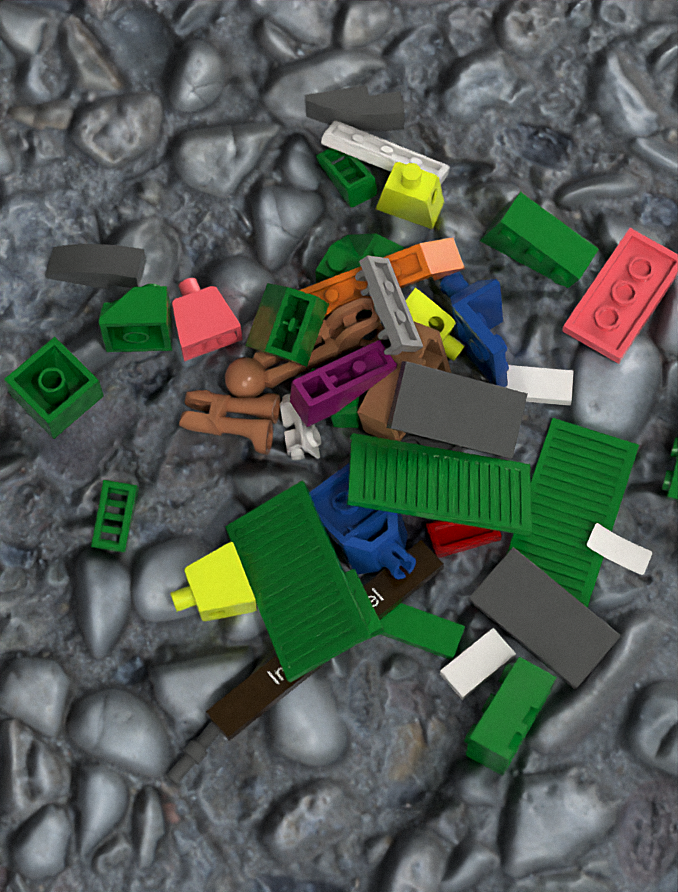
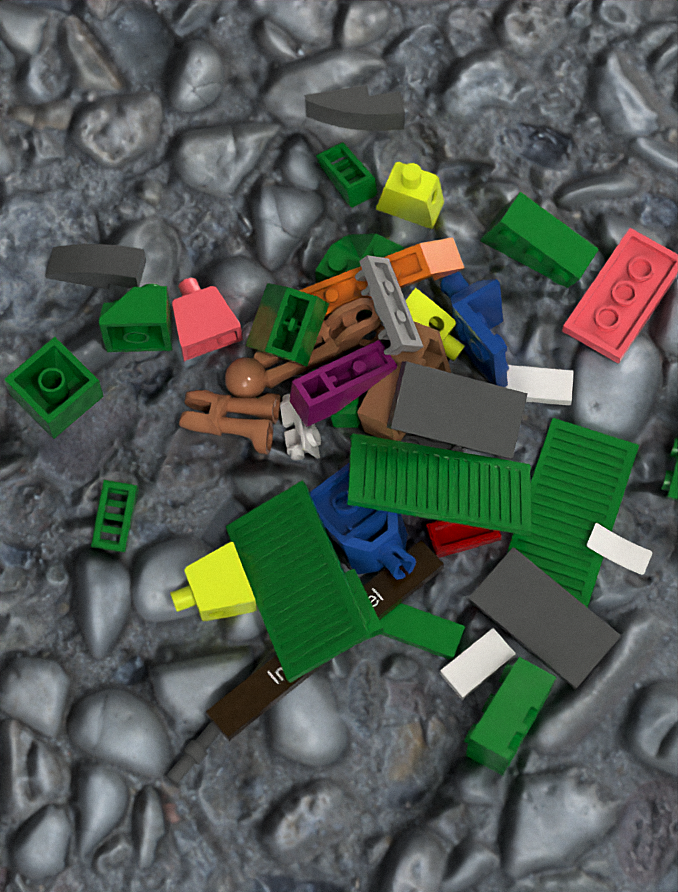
white tile [321,121,450,185] -> none

